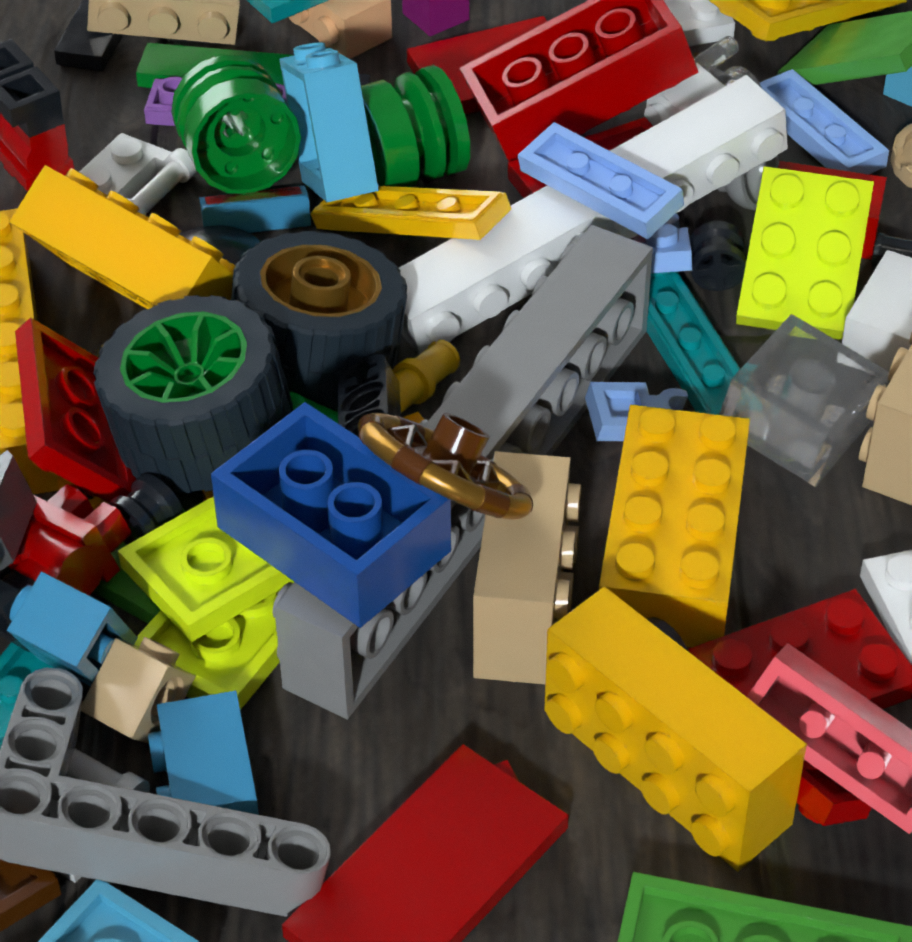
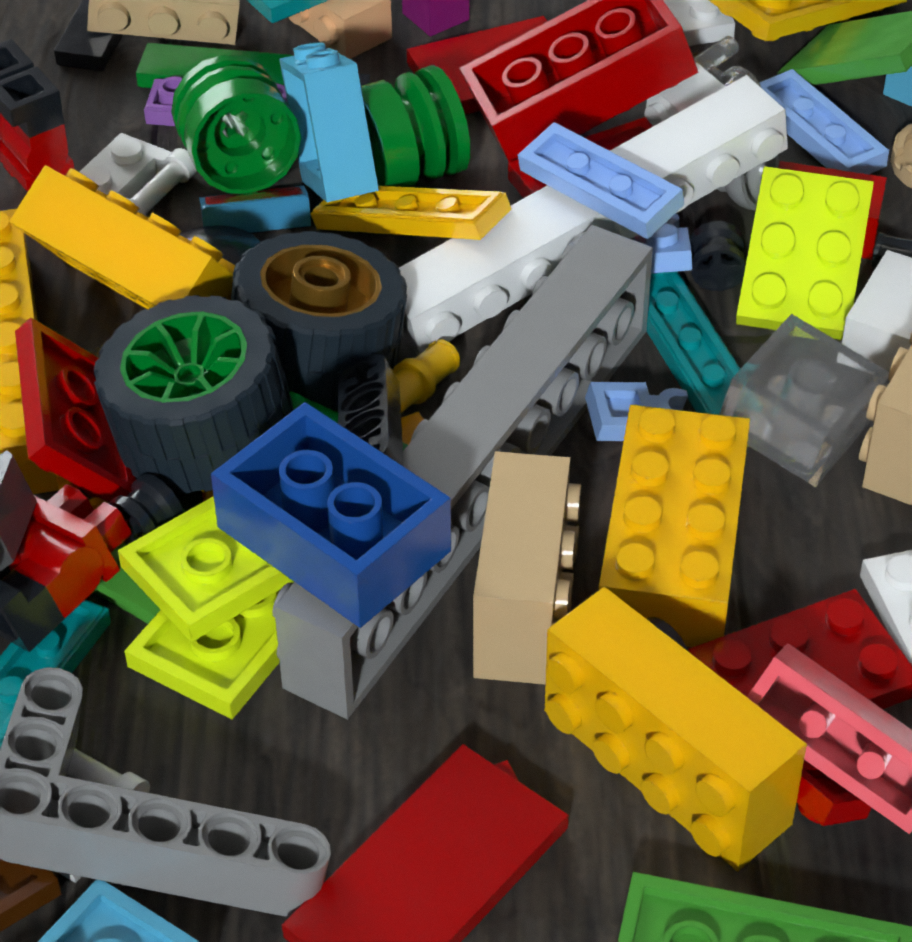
dark azure brick [7,571,138,687] -> none
tan brick [81,637,196,744] -> none
dark azure brick [148,690,259,815] -> none
reddish brown piece [358,412,533,520] -> none

